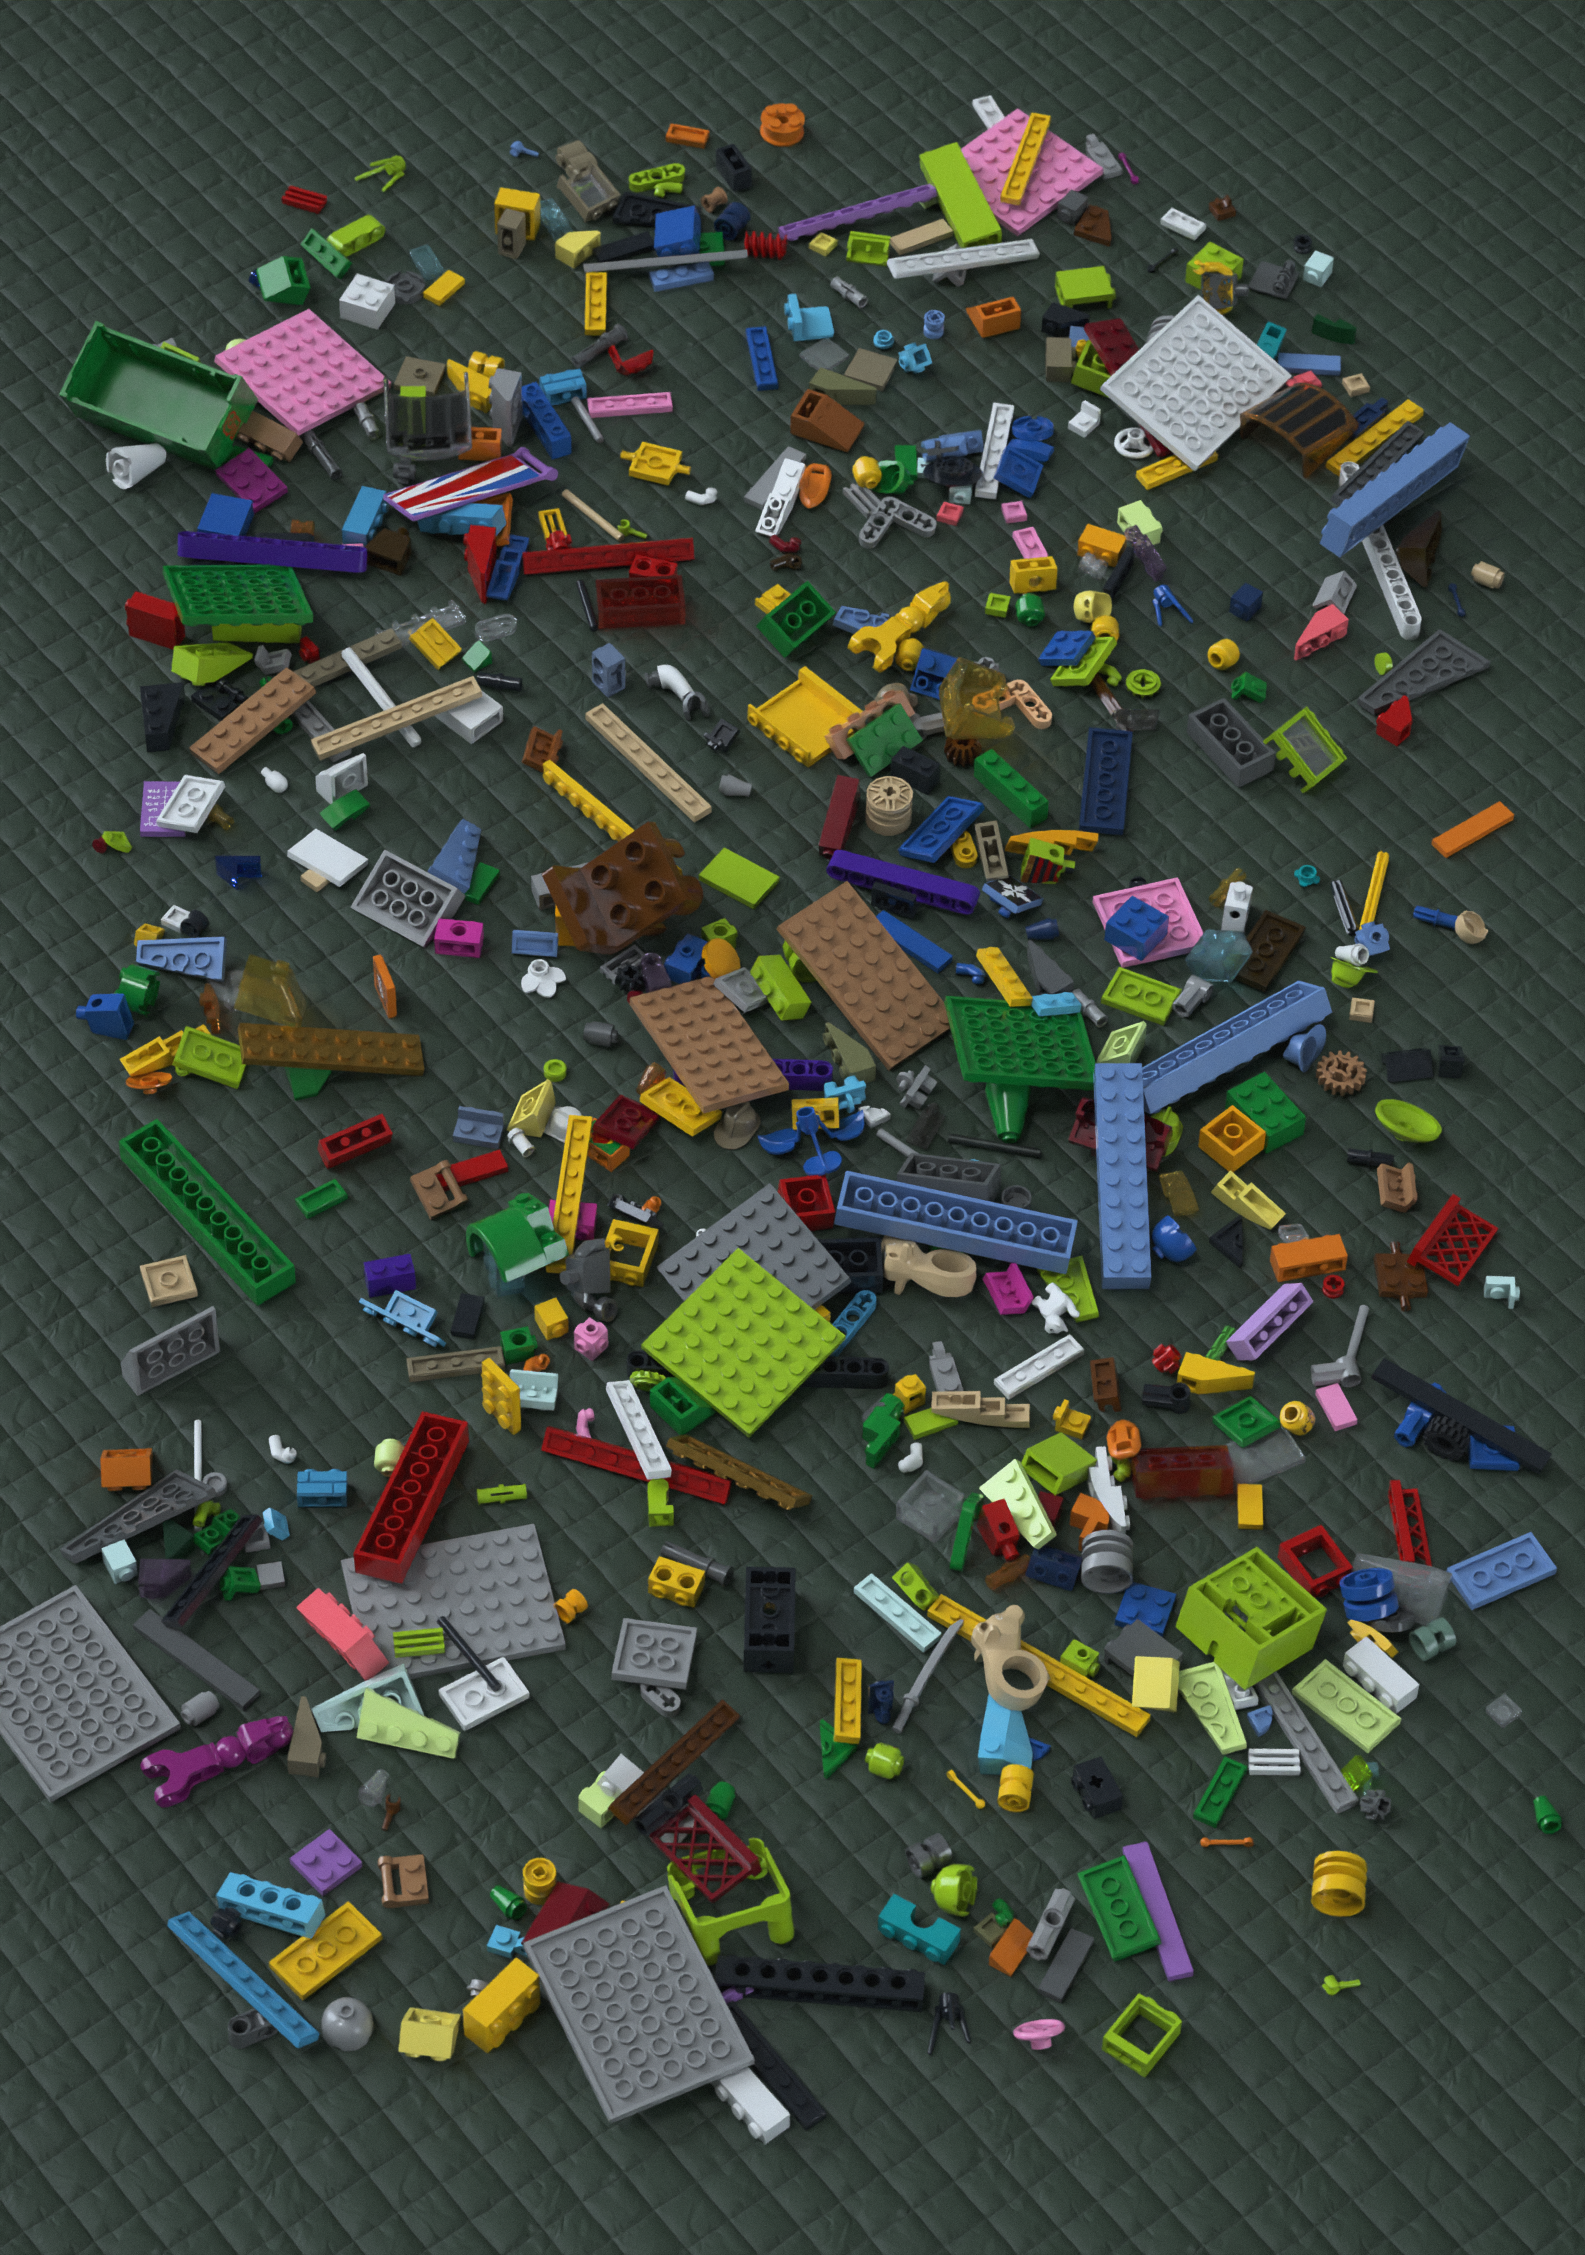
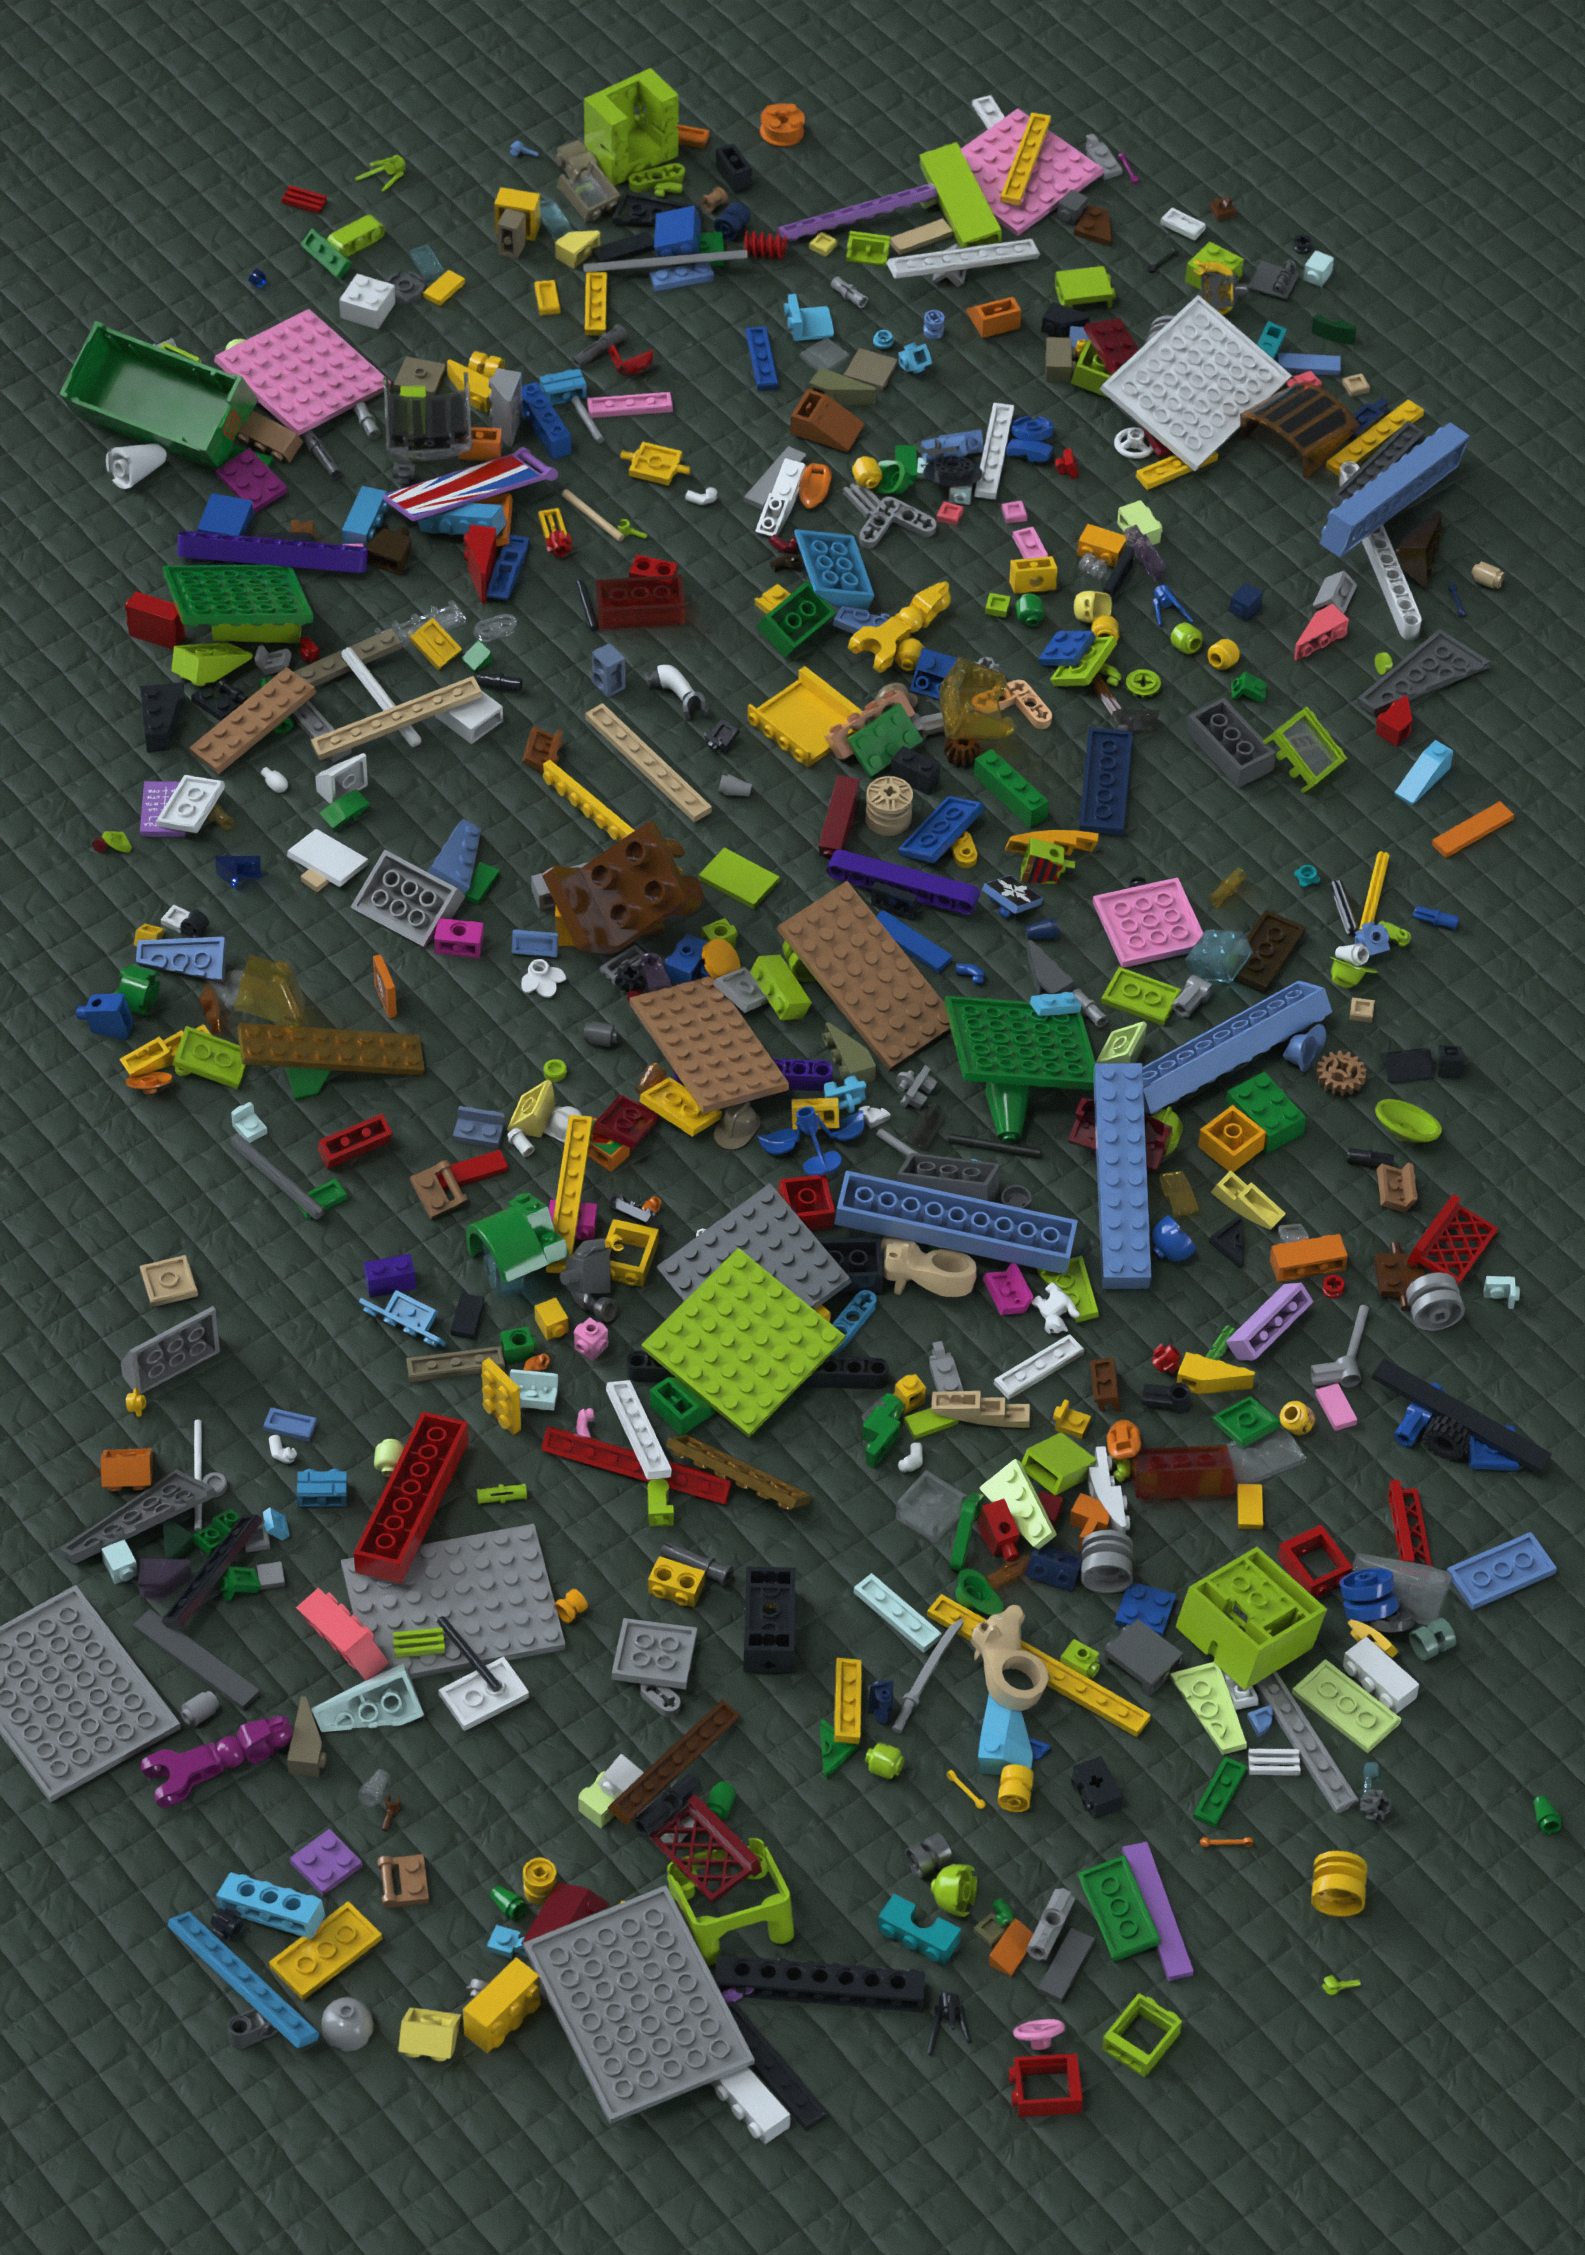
green brick [119,1119,296,1306] -> none
lime arm [193,1500,221,1527] -> none
green slope [256,256,310,305] -> none
yellowish green wing [356,1687,460,1759] -> none
red tile [522,538,695,575] -> none
lime gear [630,1370,666,1392] -> none
lime leg [892,1562,939,1611] -> none
dark tan slope [975,820,1009,881] -> none
yellow plate [976,947,1033,1007] -> none
blue plate [993,445,1043,498] -> none
white bracket [1068,401,1101,438] -> none
blue brick [1104,896,1169,961] -> none
light yellow slope [1132,1656,1180,1712] -> none
white torso [1221,882,1253,937] -> none
clear neon green tile [1340,1755,1373,1791] -> none
tan hair [1455,910,1488,944] -> none
clear plate [1485,1693,1522,1728] -> none
none -> yellow plate [126,1388,146,1417]
none -> dark grey axle [230,1134,325,1219]
none -> light aqua bracket [231,1102,267,1143]
none -> medium blue tile [263,1408,317,1442]
none -> yellow tile [534,280,560,315]
none -> lime piece [584,68,679,186]
none -> dark azure slope [794,529,875,610]
none -> green piece [955,1569,1003,1615]
none -> red window [1009,2054,1082,2117]
none -> red tile [1055,448,1079,479]
none -> lime head [1170,622,1203,654]
none -> lime arm [1379,920,1411,947]
none -> medium azure slope [1394,740,1453,806]
none -> light grey wheel [1406,1272,1465,1331]

